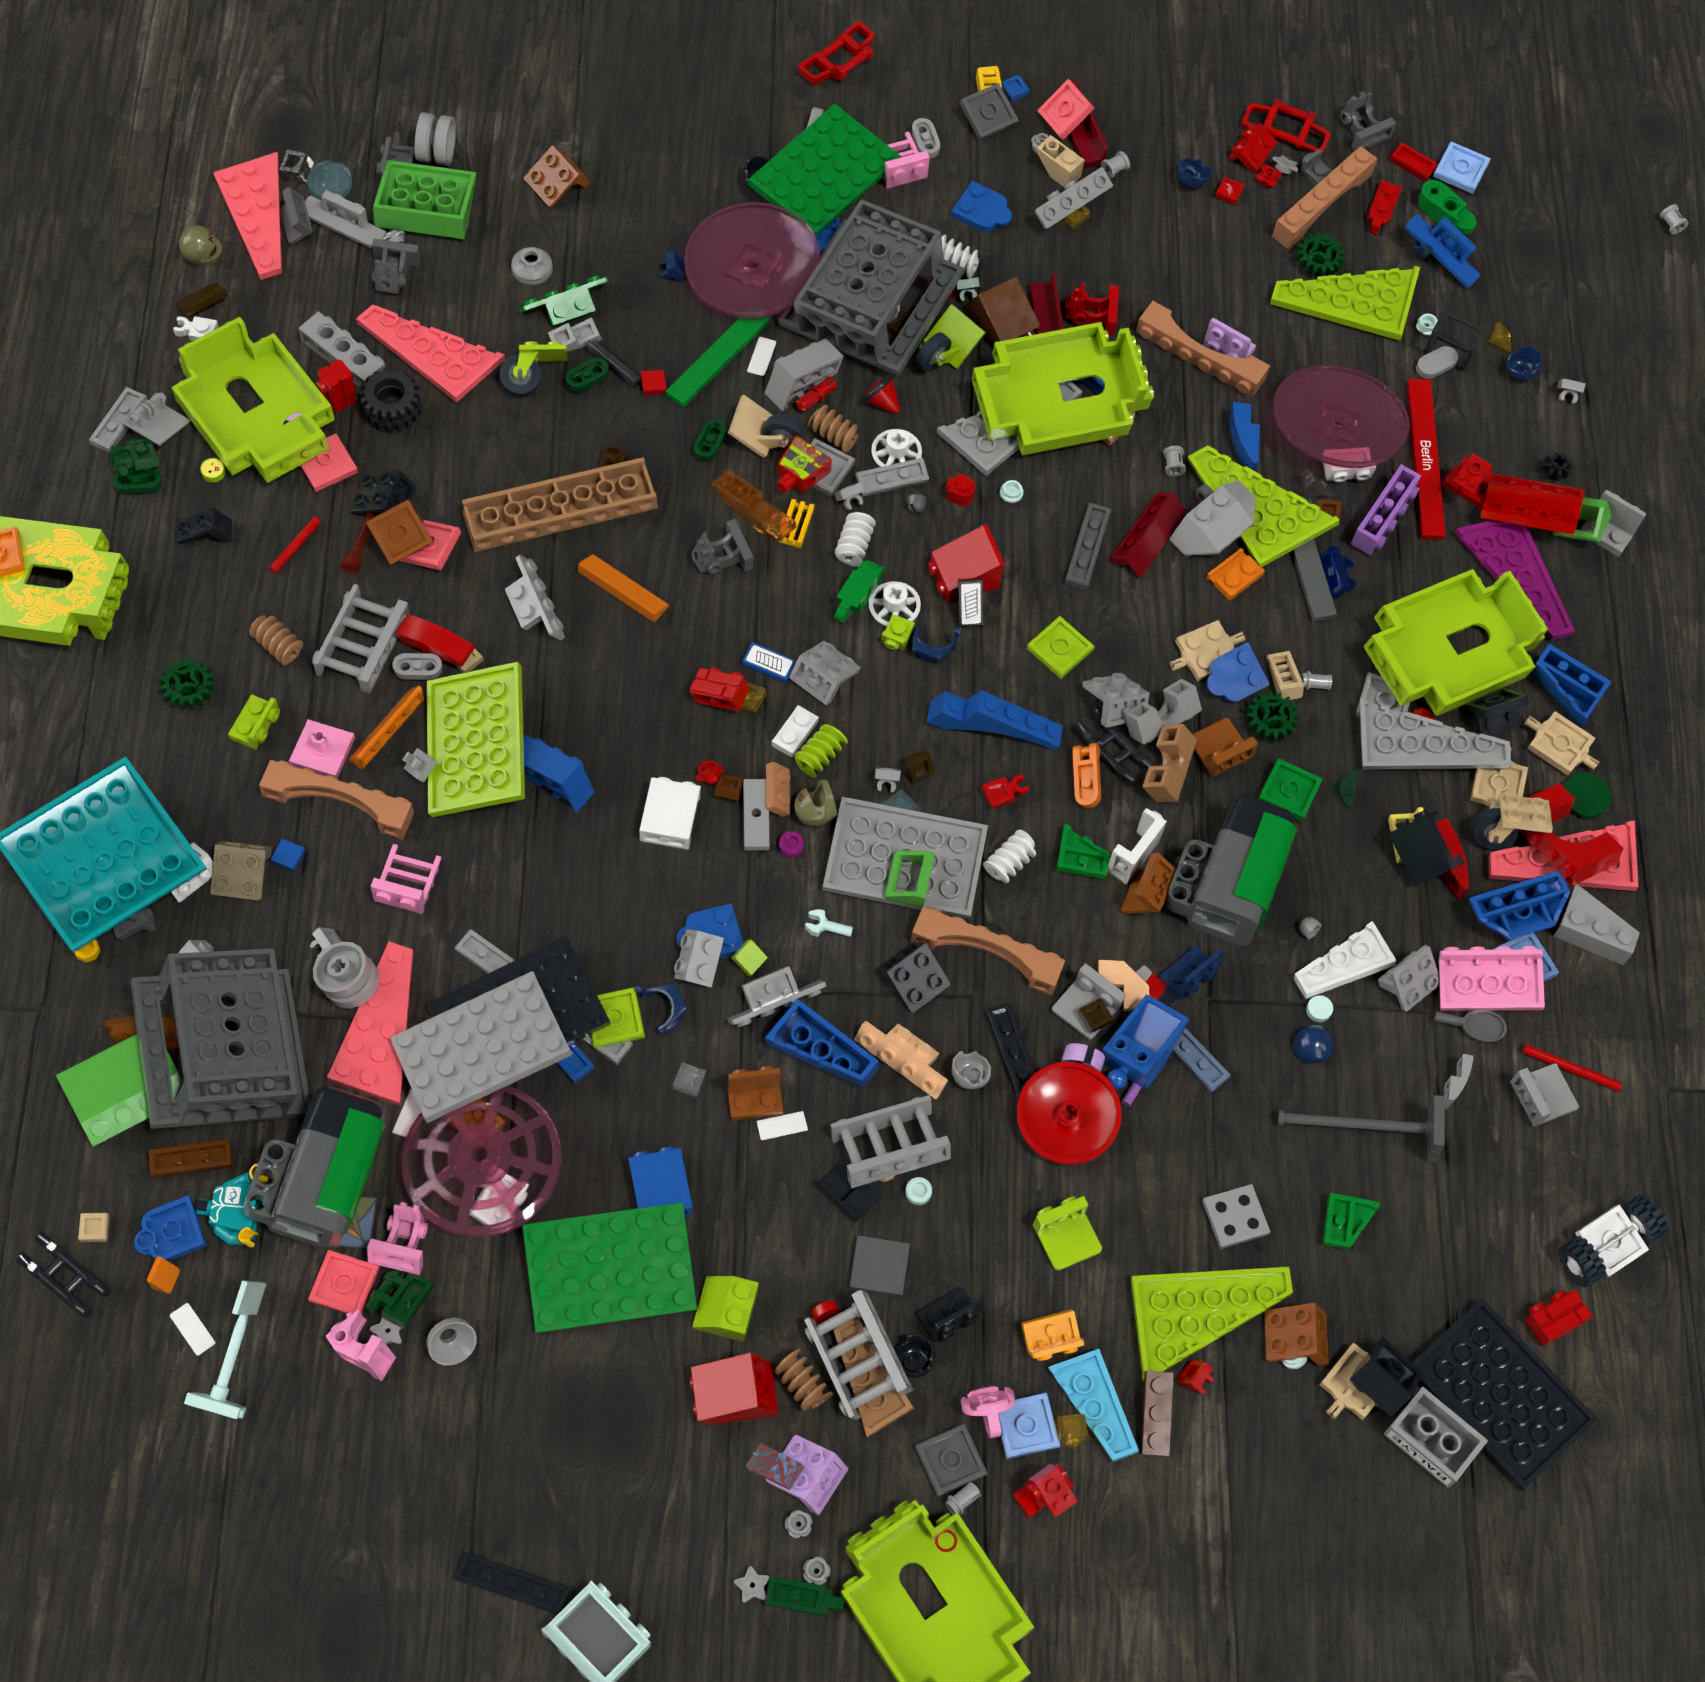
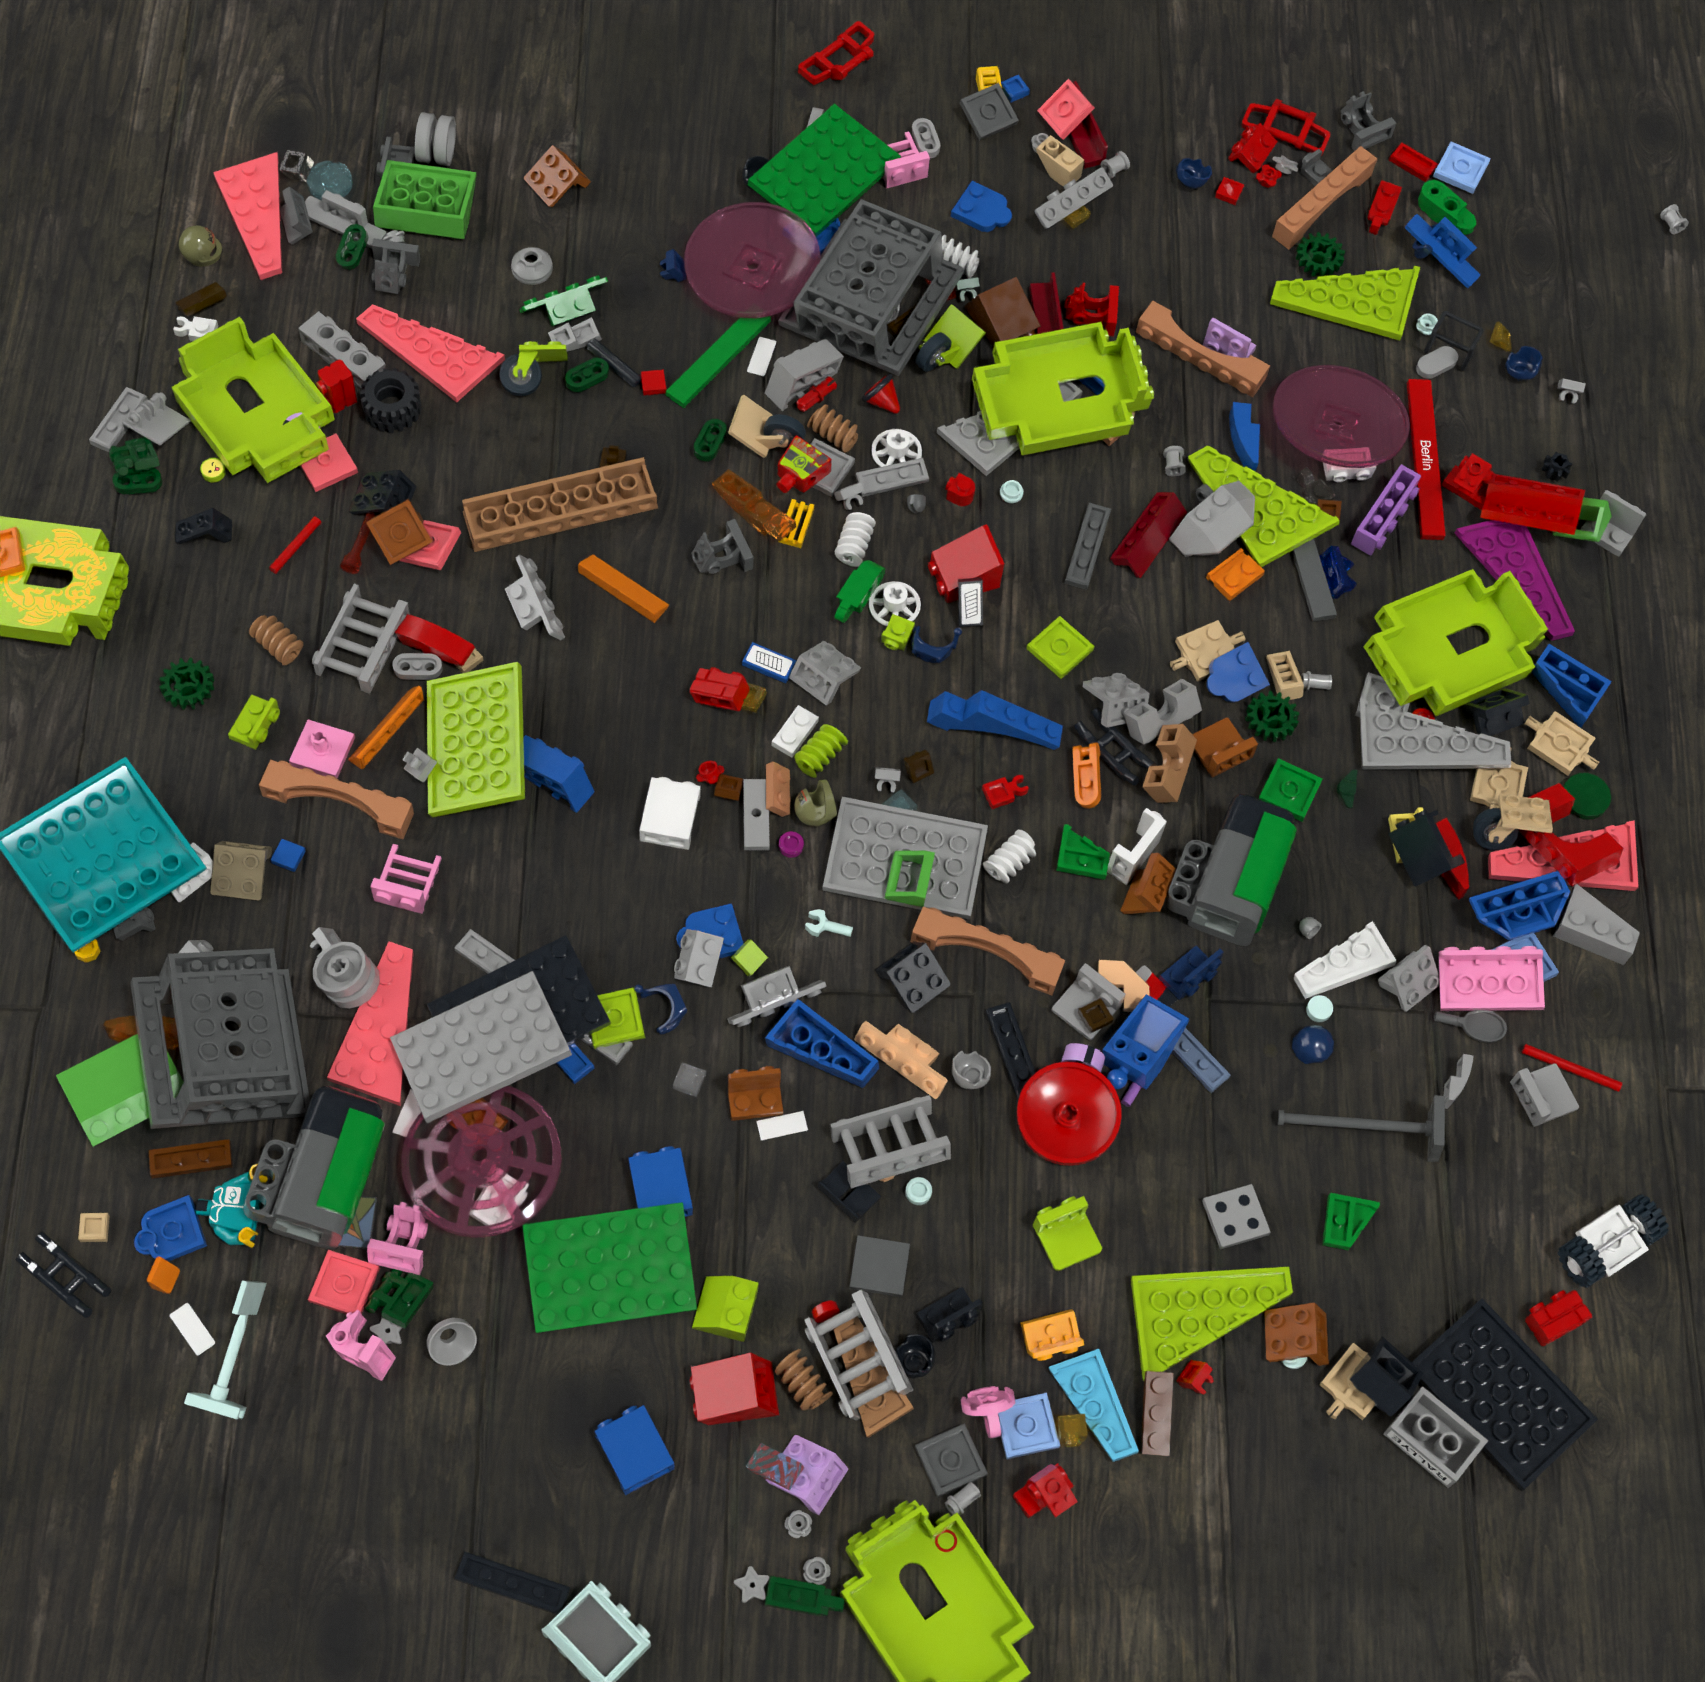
none -> dark green plate [336,224,369,270]
none -> blue panel [595,1405,674,1495]

